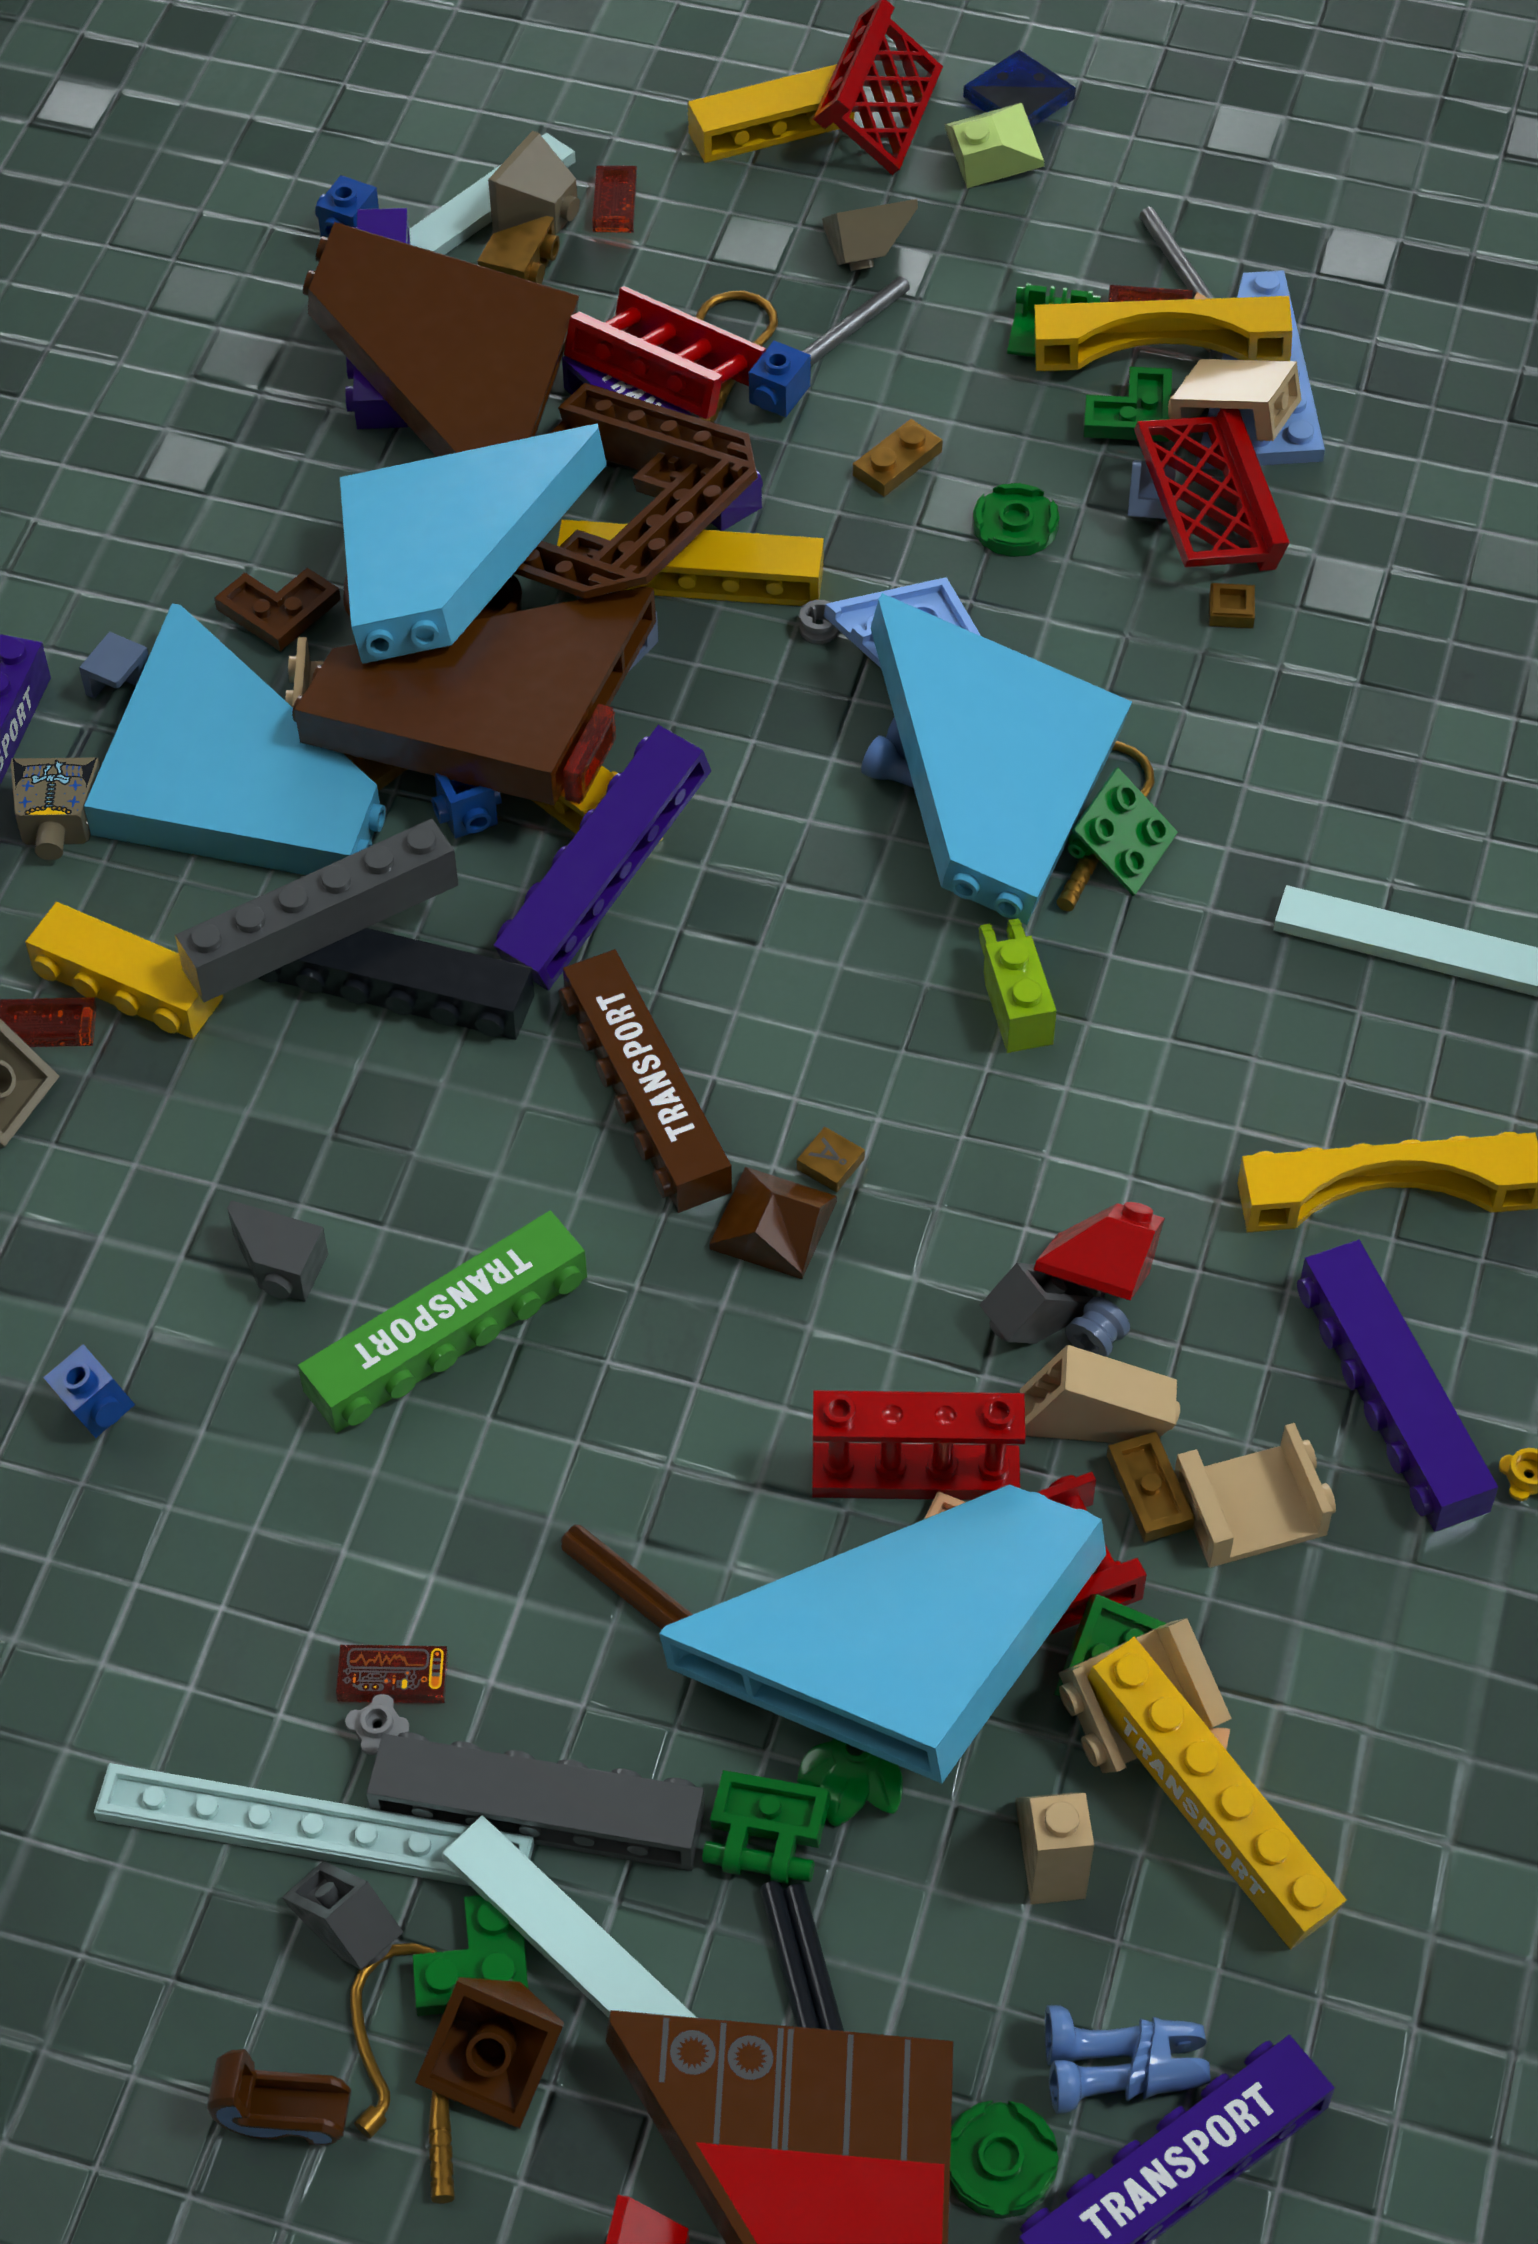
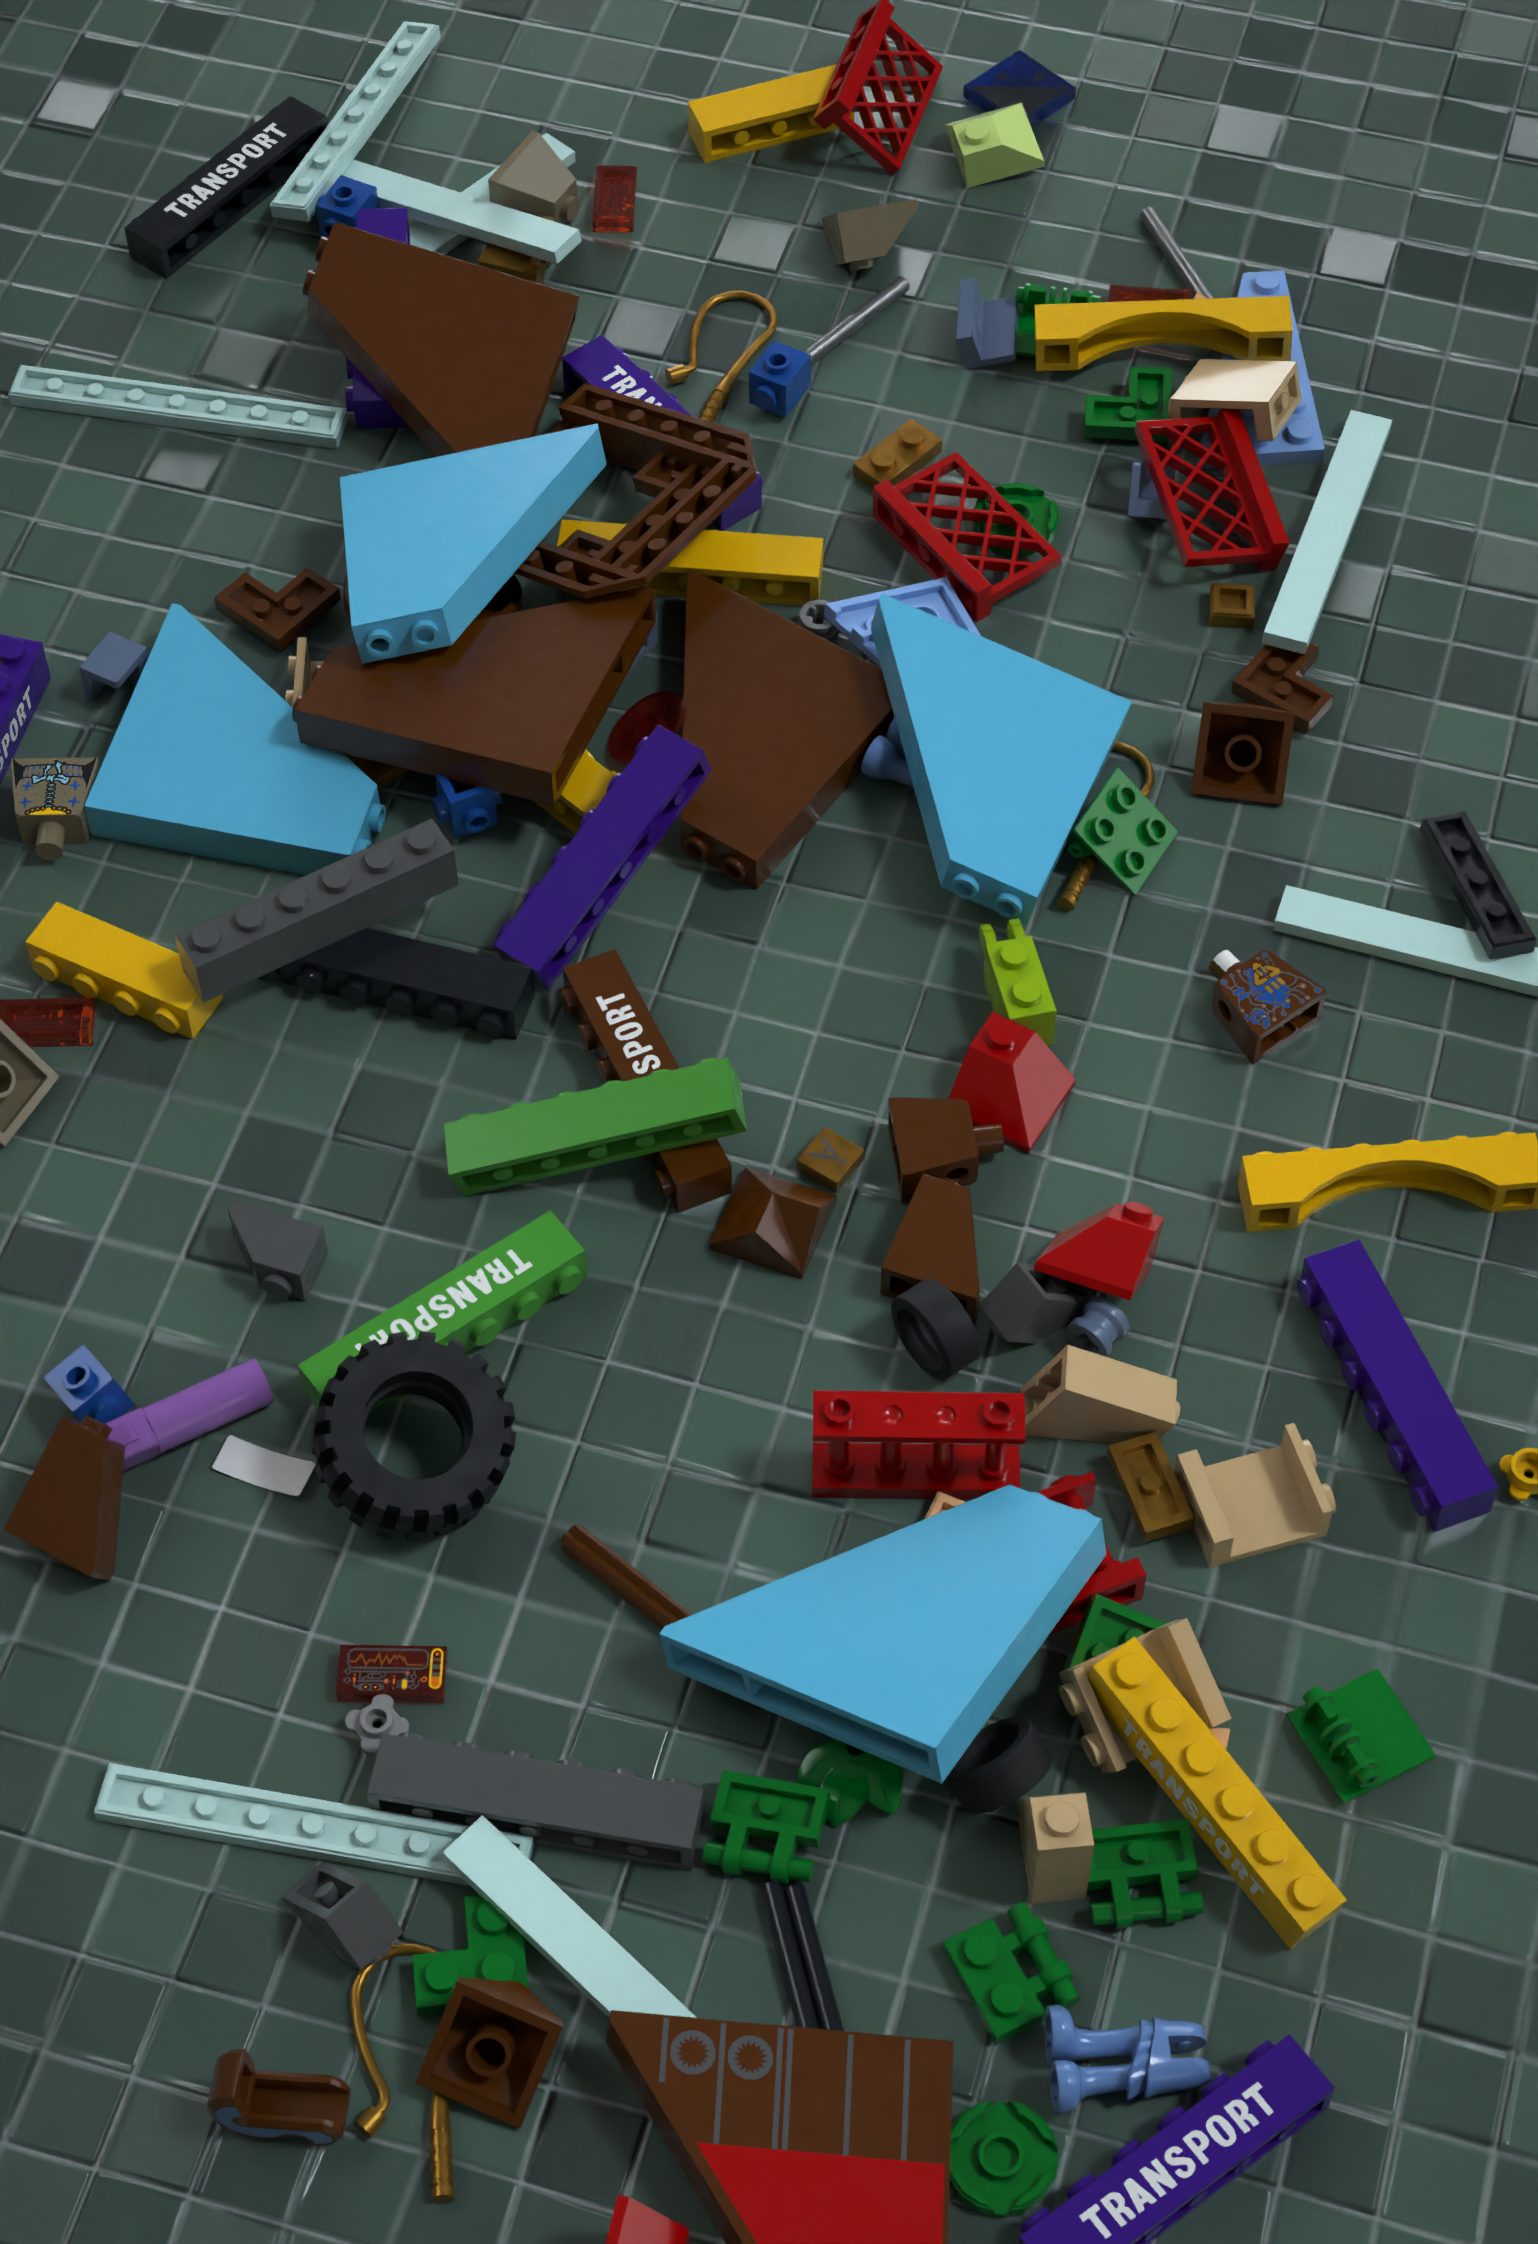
clear red tile [563,703,616,804] -> none
red fence [564,286,766,419] -> none
none -> reddish brown slope [3,1415,125,1581]
none -> light aqua tile [8,365,348,449]
none -> medium lavender piece [105,1358,274,1471]
none -> black brick [124,96,328,279]
none -> white sticker [212,1435,316,1496]
none -> light aqua tile [269,21,441,222]
none -> black tyre [311,1331,516,1541]
none -> light aqua tile [342,160,581,264]
none -> bright green brick [444,1057,747,1197]
none -> clear red dish [608,691,686,765]
none -> reddish brown slope [680,570,894,890]
none -> red fence [873,451,1062,622]
none -> reddish brown slope [880,1173,980,1325]
none -> reddish brown torso [888,1097,1004,1202]
none -> black tyre [891,1278,980,1381]
none -> green plate [942,1902,1080,2046]
none -> black tyre [946,1716,1053,1814]
none -> red slope [948,1012,1075,1154]
none -> sand blue panel [956,277,1019,369]
none -> green plate [1087,1819,1204,1929]
none -> reddish brown slope [1191,702,1295,805]
none -> reddish brown torso [1209,950,1326,1064]
none -> reddish brown plate [1231,642,1333,734]
none -> light aqua tile [1262,410,1392,654]
none -> green hinge [1286,1668,1436,1804]
none -> black tile [1420,811,1537,959]

